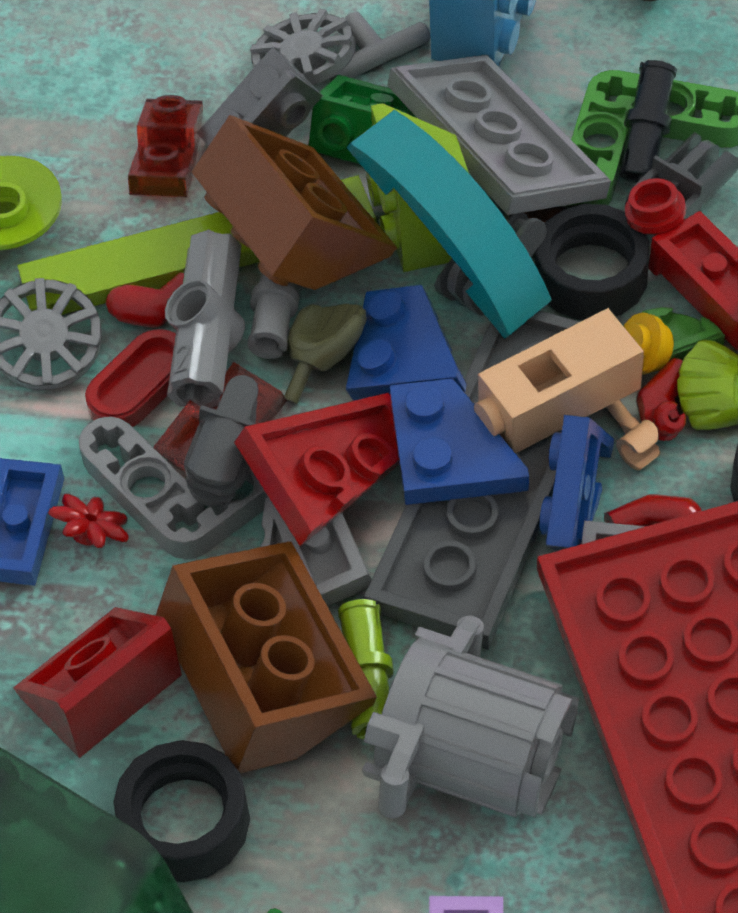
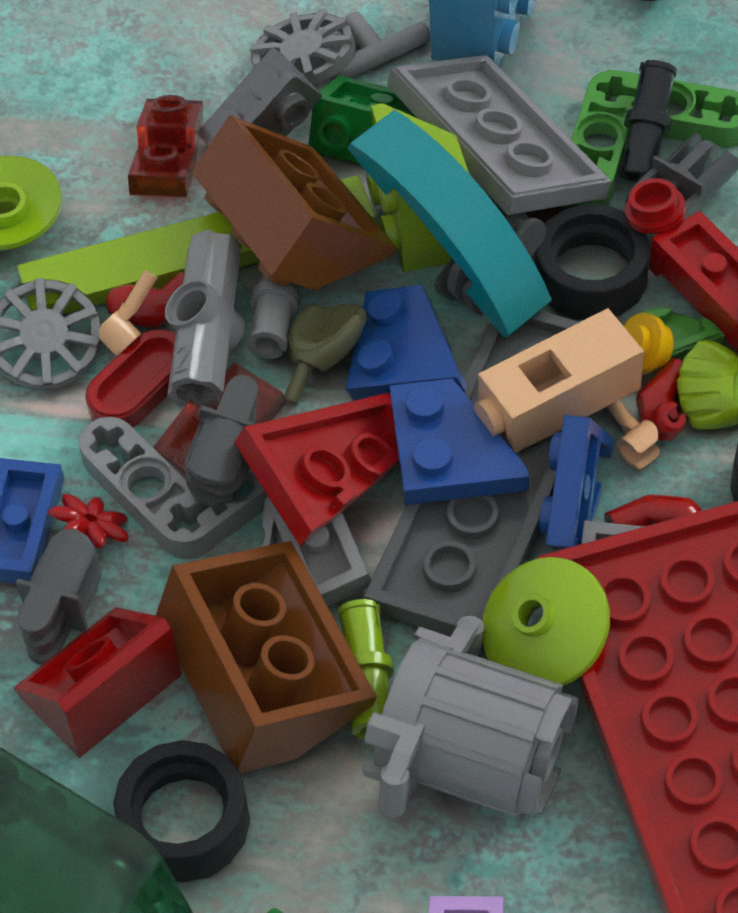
none -> dark grey arm [16,529,102,665]
none -> light nougat hand [98,270,157,356]
none -> lime dish [482,557,610,686]

